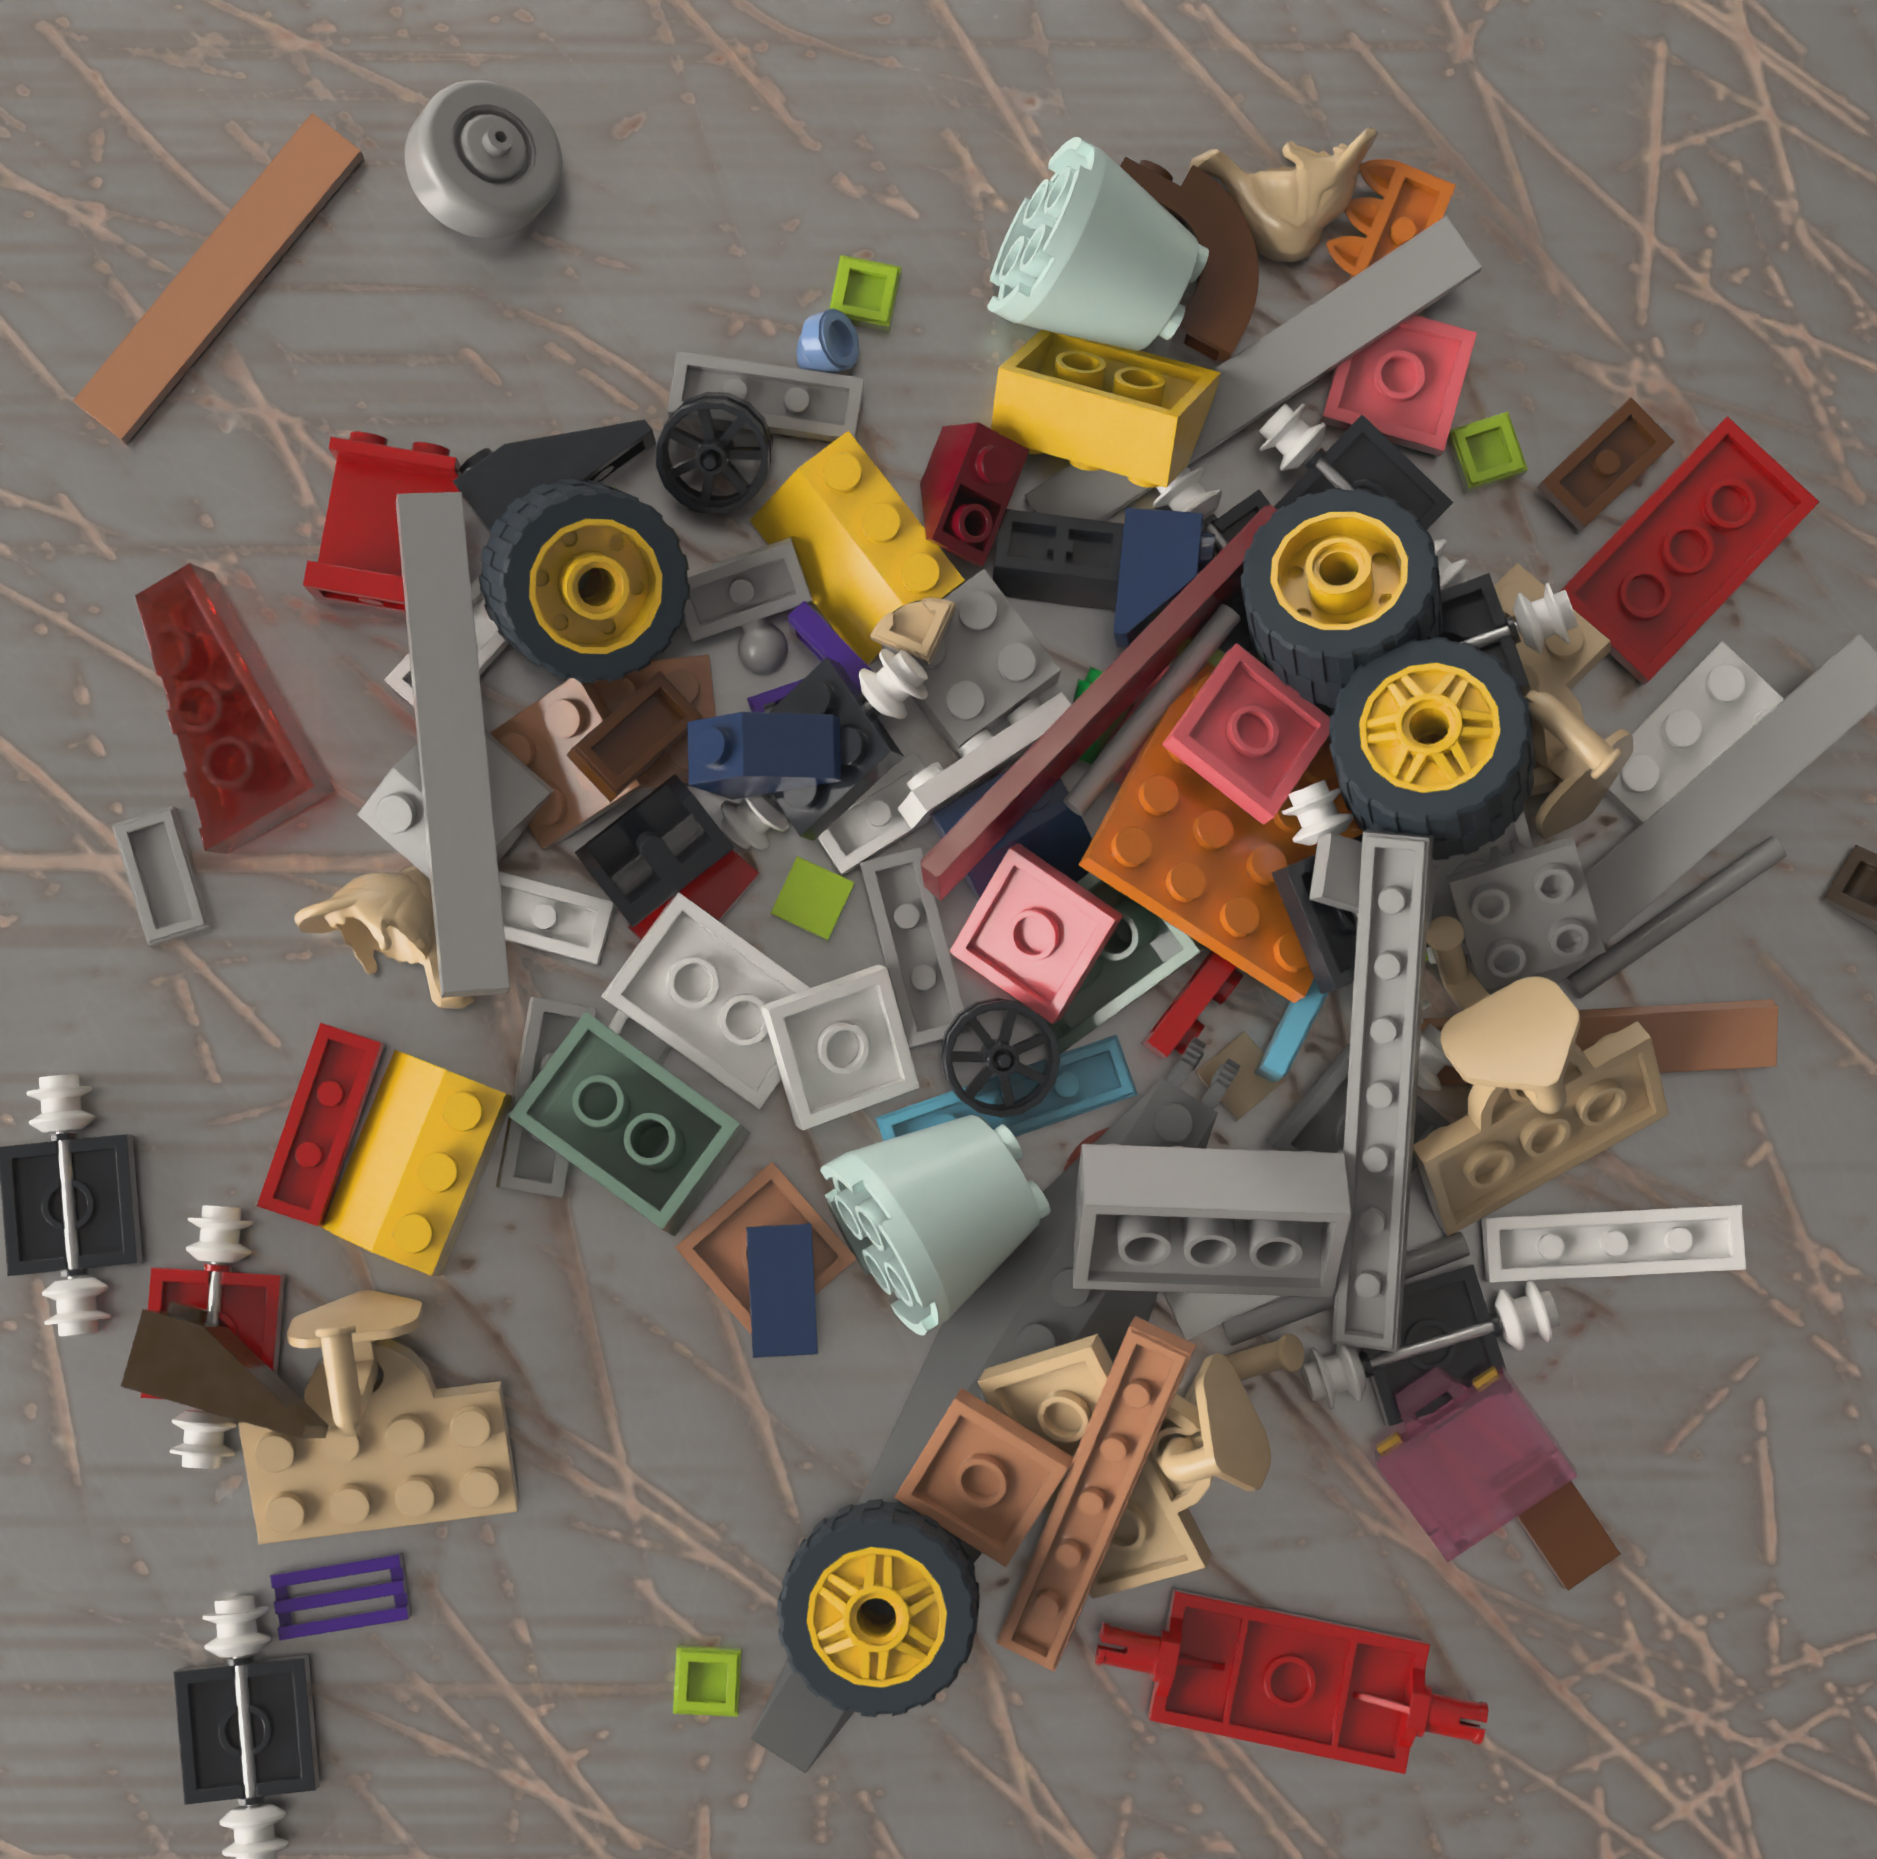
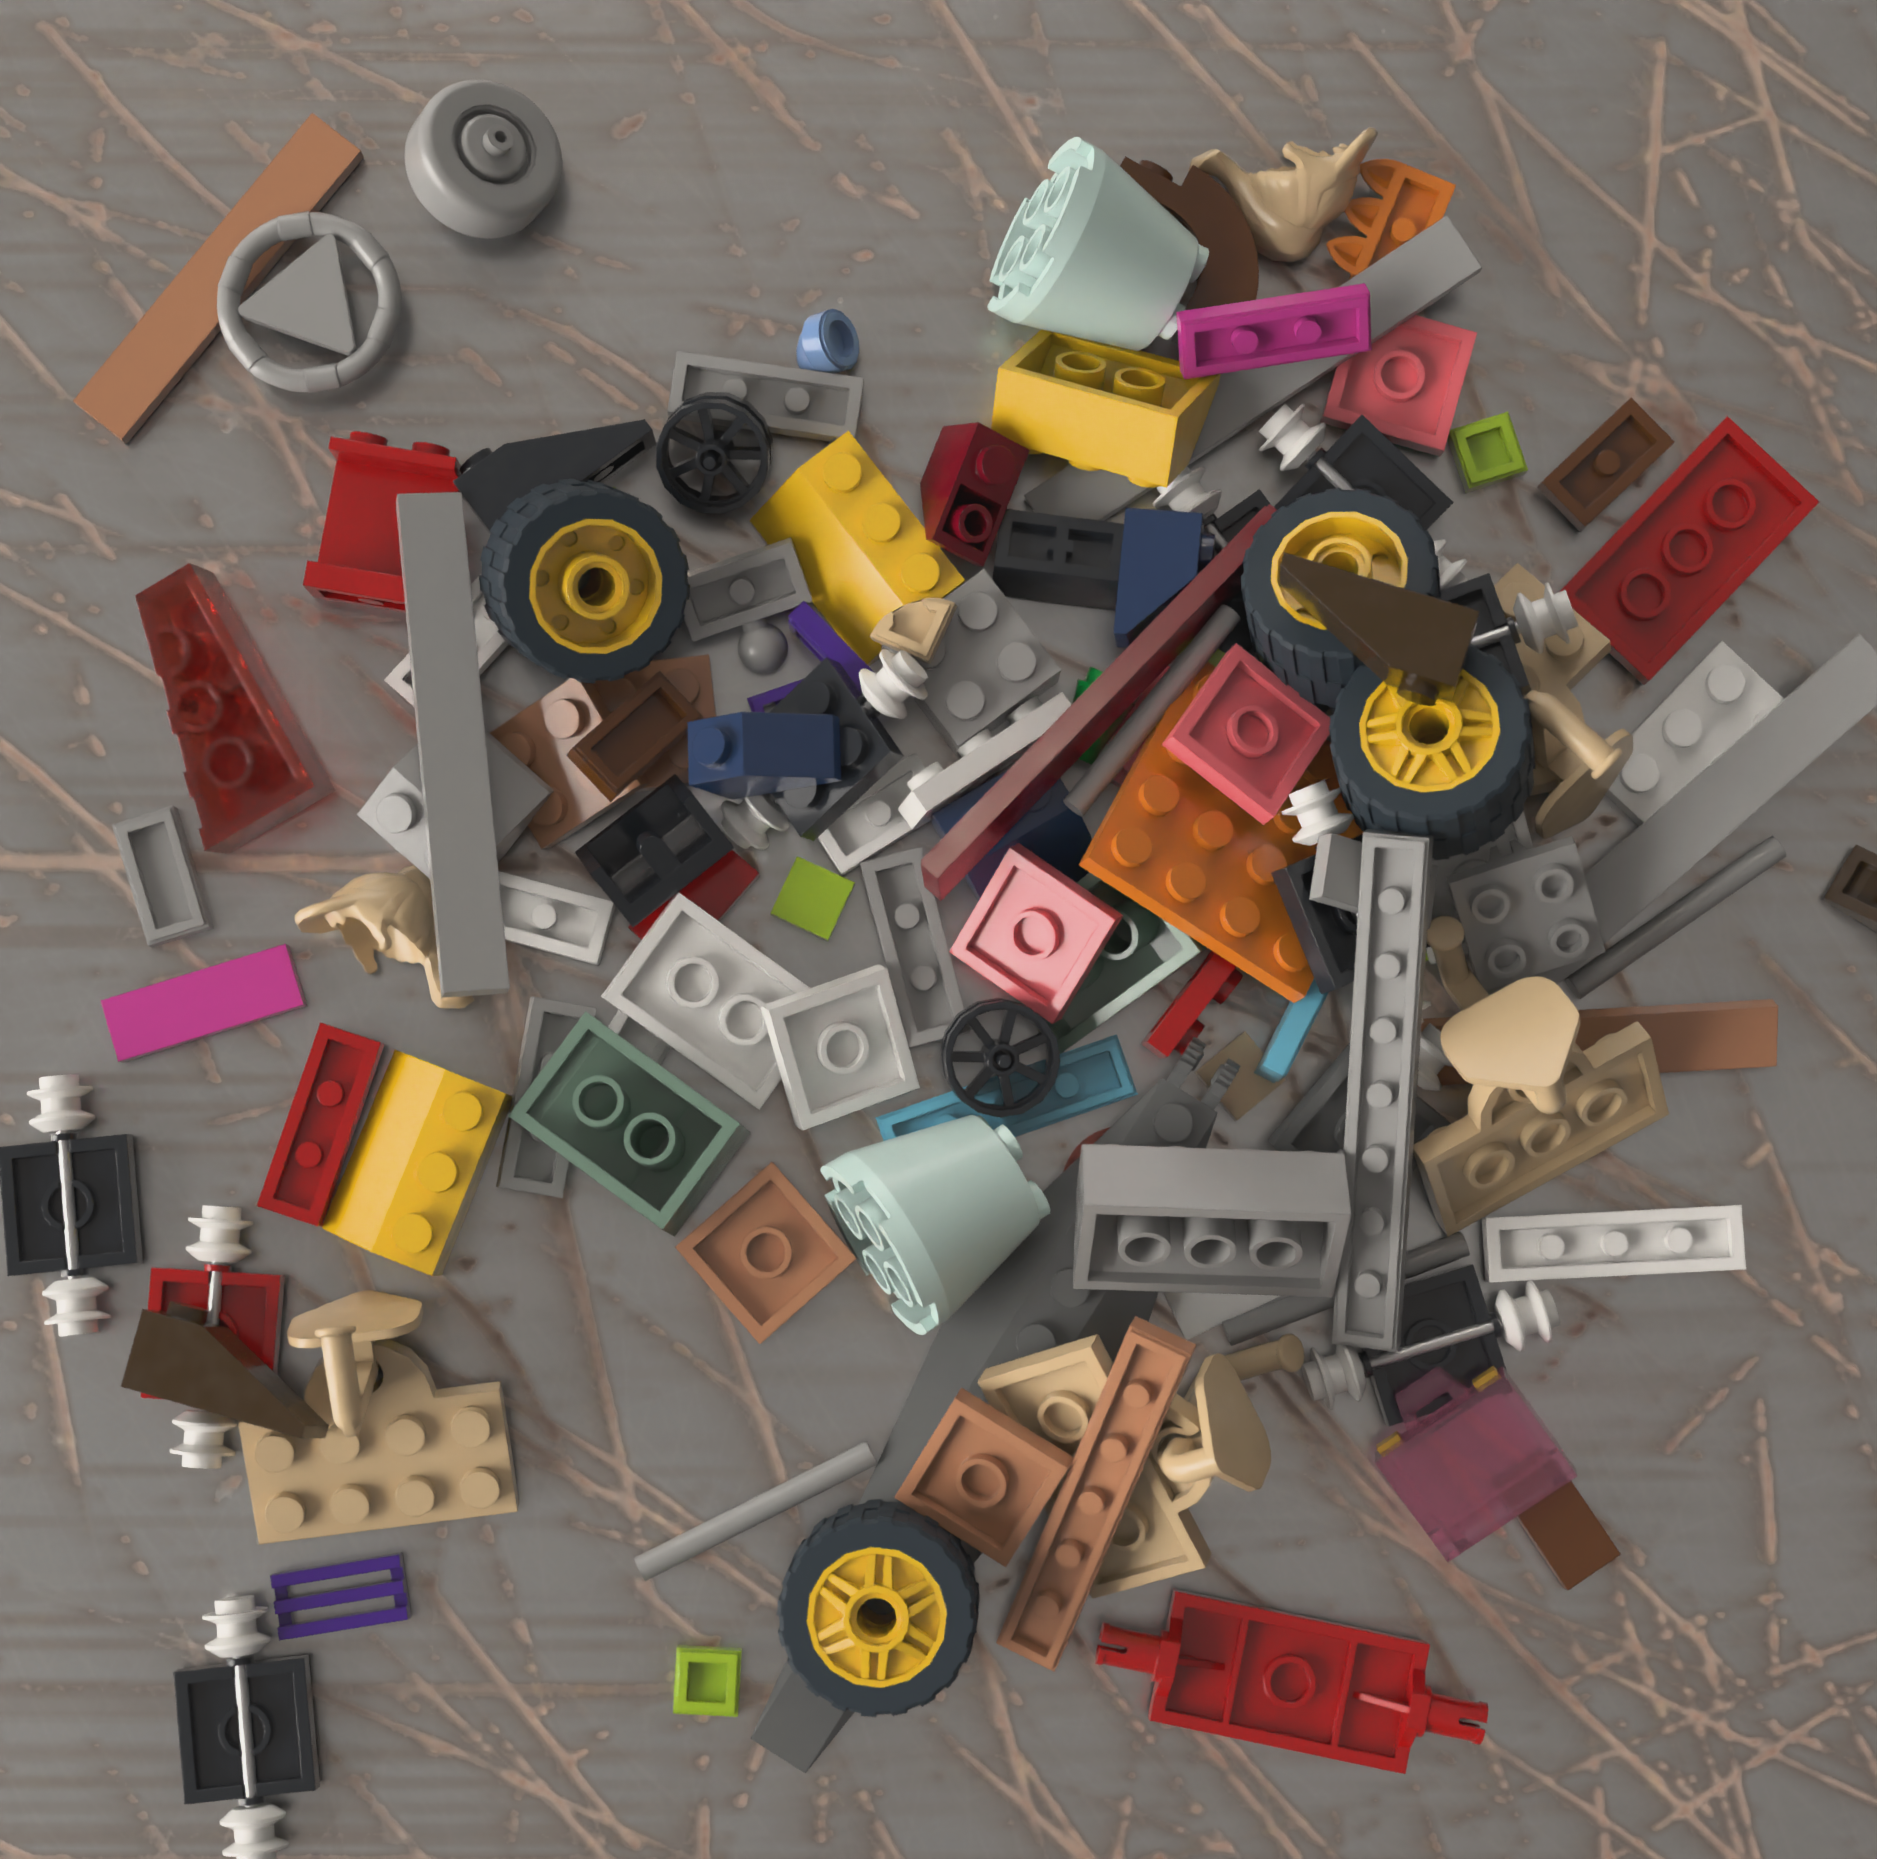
dark blue tile [746,1223,818,1358] -> none
lime tile [829,255,902,333] -> none
none -> dark pink tile [100,944,307,1063]
none -> light grey piece [217,211,402,393]
none -> light grey bar [635,1441,877,1581]
none -> dark pink tile [1176,283,1372,379]
none -> dark brown slope [1280,552,1480,706]

